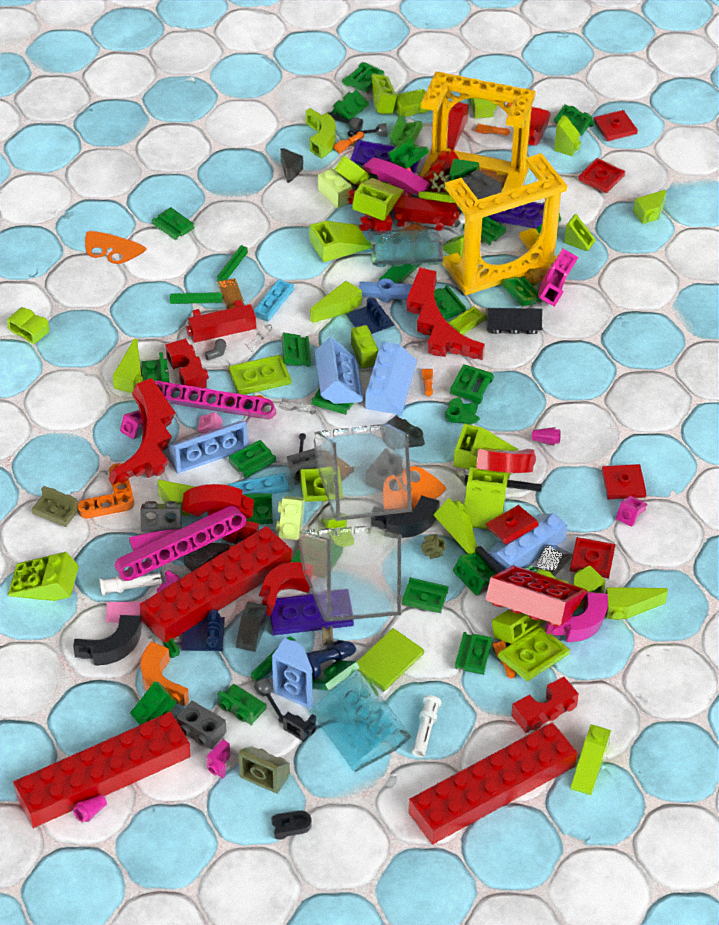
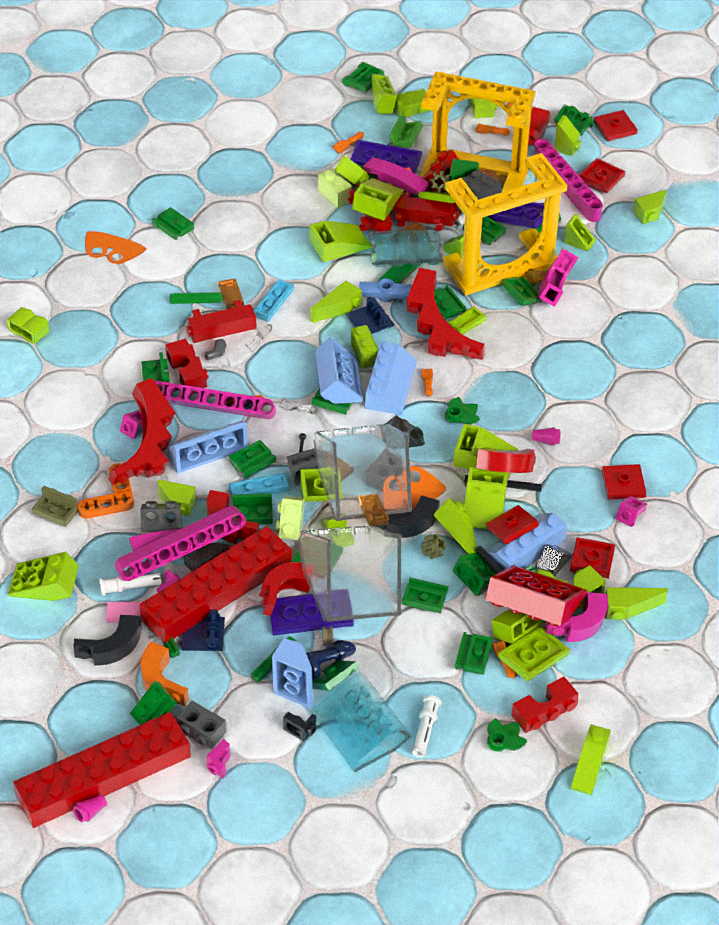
lime slope [113,338,143,393] -> none
red arch [182,484,254,519] -> none
bright pink slope [197,412,223,433] -> none
green axle [217,245,248,284] -> none
green bracket [217,683,267,725] -> none
lime tile [228,354,292,395] -> none
clear smoke slope [236,601,268,652] -> none
olive slope [238,746,290,794] -> none
hinge [254,678,284,724] -> none
black plate [271,811,312,840] -> none
clear smoke slope [280,148,303,183] -> none
green plate [281,332,311,367] -> none
lime arch [306,108,336,159] -> none
dark grey hinge [328,112,363,131] -> none
green bracket [331,89,369,120] -> none
hinge [347,123,388,137] -> none
lime tile [356,628,424,692] -> none
green bracket [388,138,429,169] -> none
red brick [408,722,578,845] -> none
red slope [447,102,469,150] -> none
green plate [450,364,494,404] -> none
black slope [486,308,542,334] -> none
none -> clear orange tile [358,494,389,526]
none -> green plate [487,718,527,752]
none -> dark pink beam [534,139,603,222]

